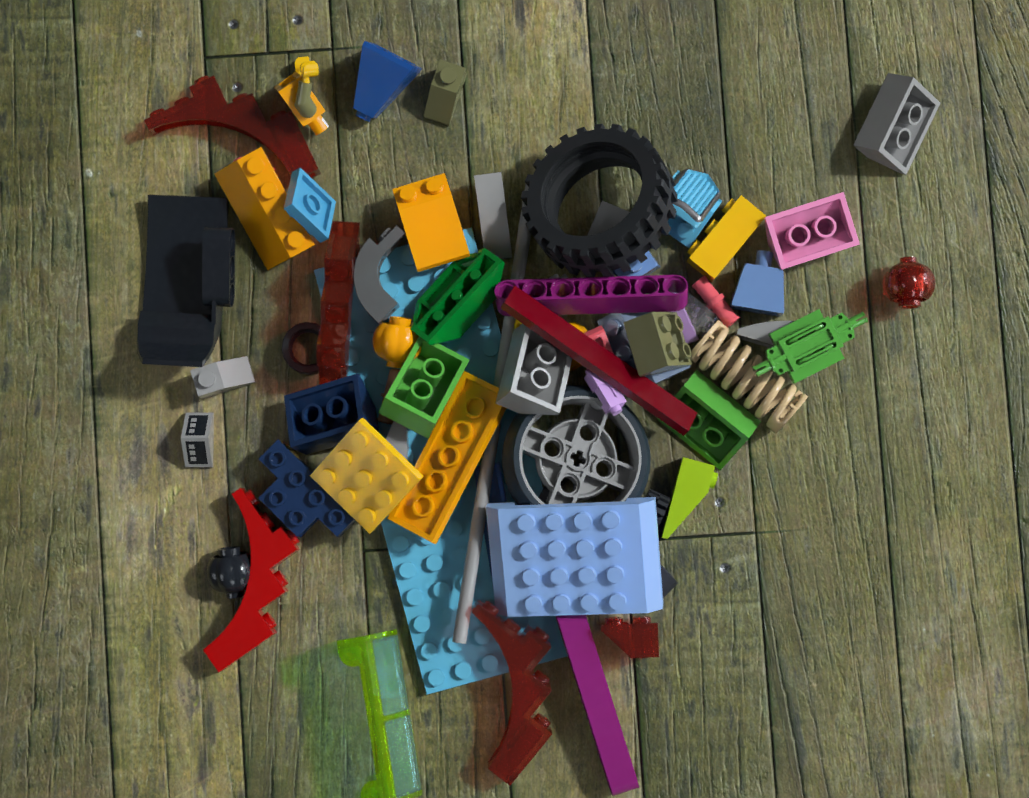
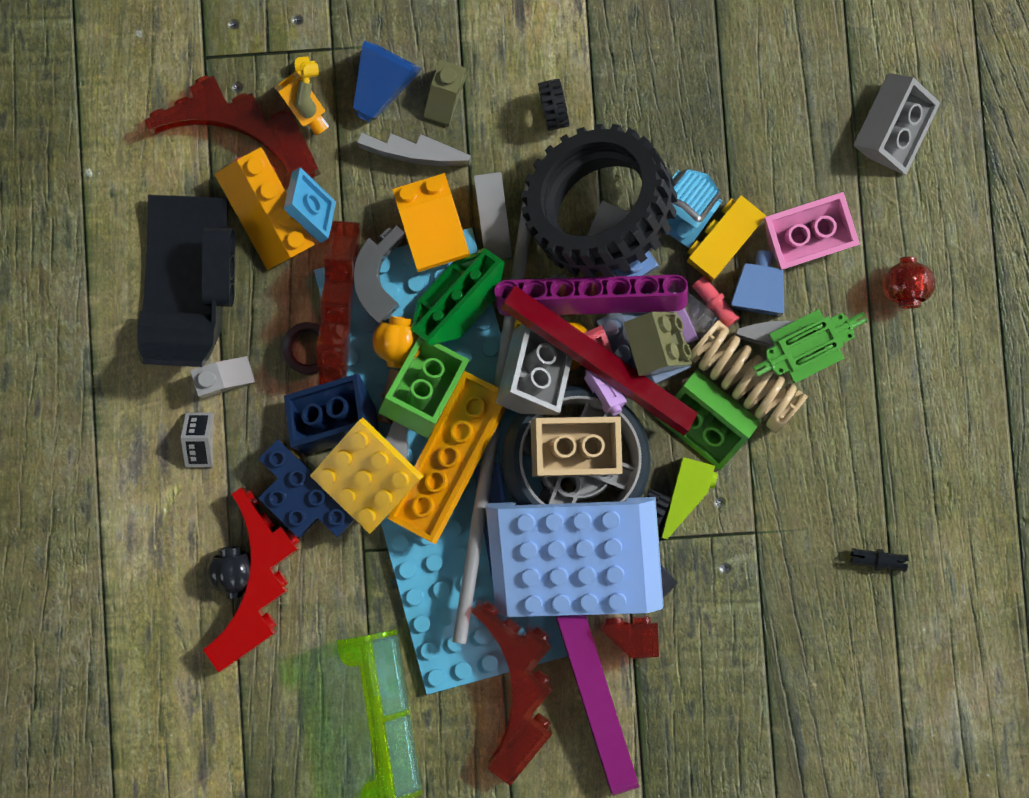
none -> light grey slope [357,133,472,166]
none -> tan brick [531,417,622,477]
none -> black tyre [538,79,570,131]
none -> black pin [850,548,909,572]

